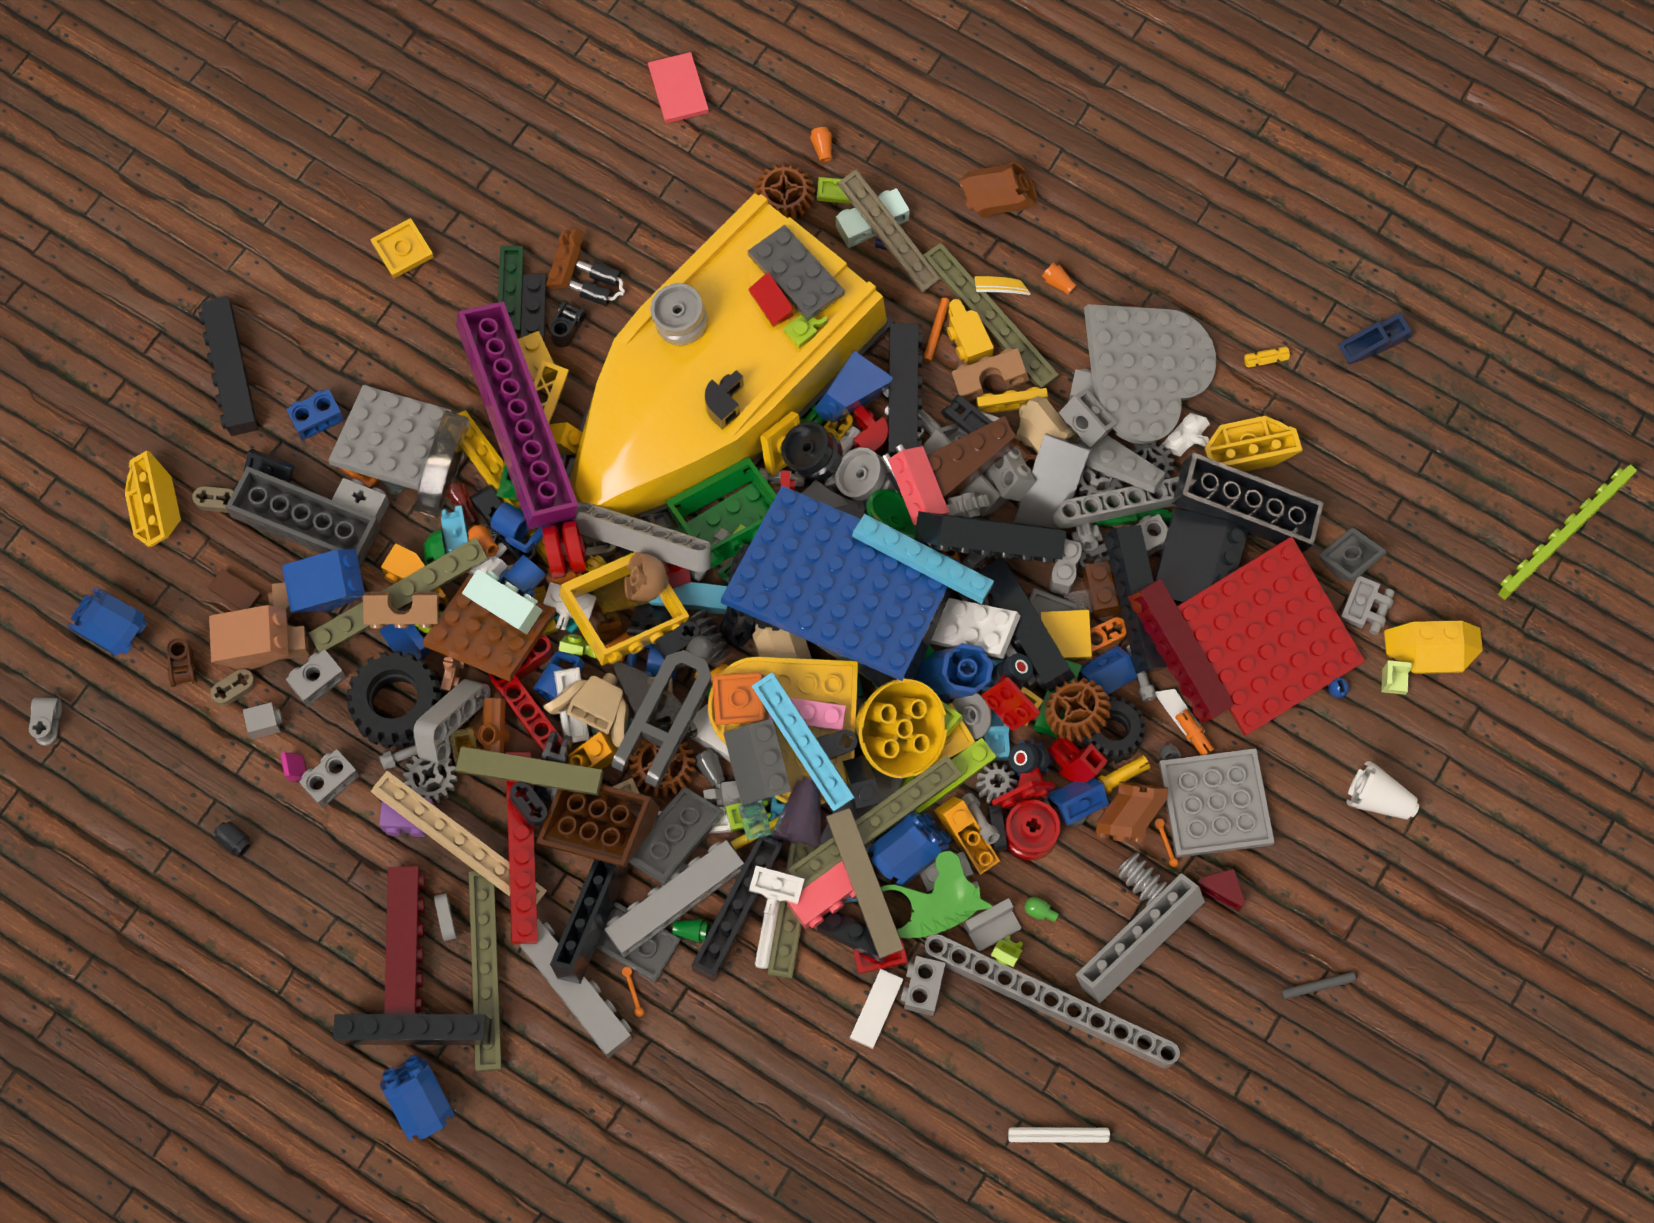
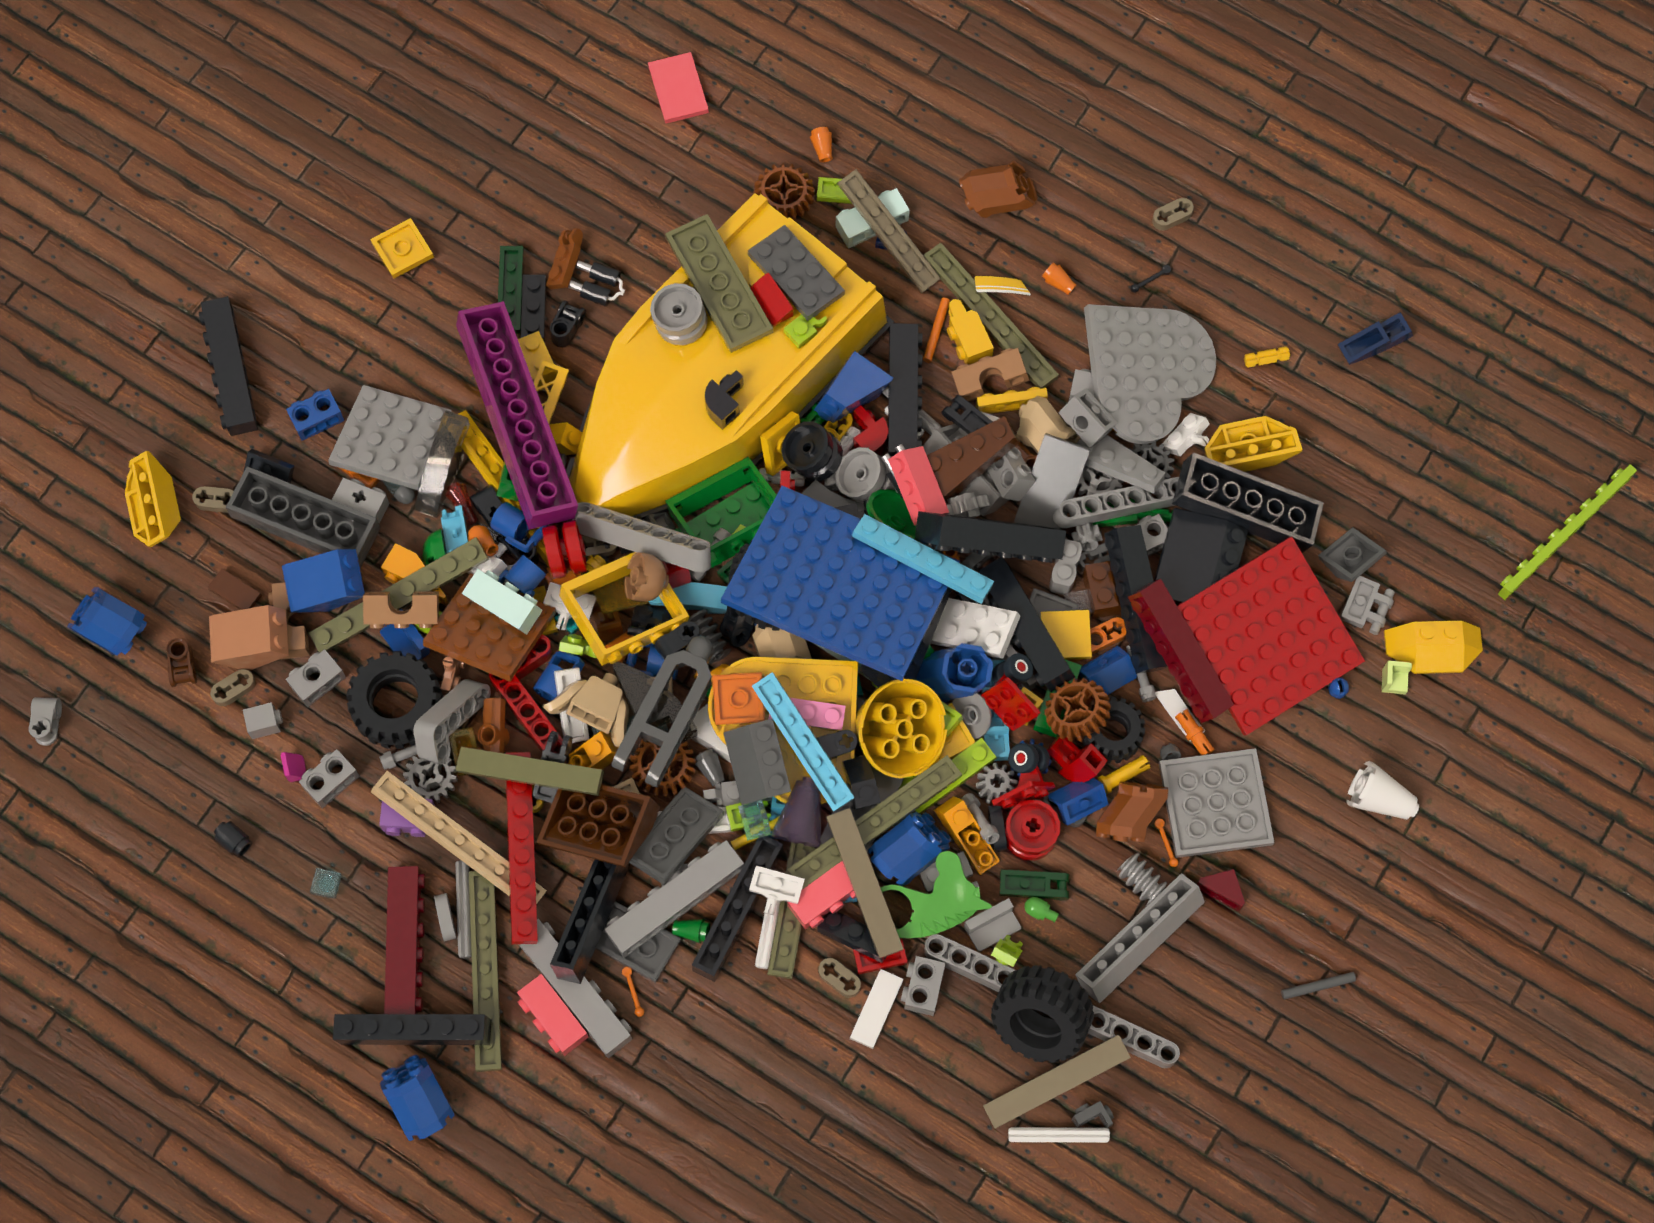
black beam [509,782,547,826] -> none
none -> clear light blue plate [310,868,342,899]
none -> dark grey hinge [394,485,415,504]
none -> light grey axle [455,860,472,958]
none -> coral brick [517,974,589,1056]
none -> olive plate [665,214,773,353]
none -> dark tan beam [818,958,861,998]
none -> dark tan tile [983,1035,1131,1128]
none -> black tyre [991,965,1094,1063]
none -> dark green plate [999,869,1070,901]
none -> dark grey bracket [1071,1101,1114,1128]
none -> black hinge [1130,265,1171,293]
none -> dark tan beam [1152,198,1194,231]

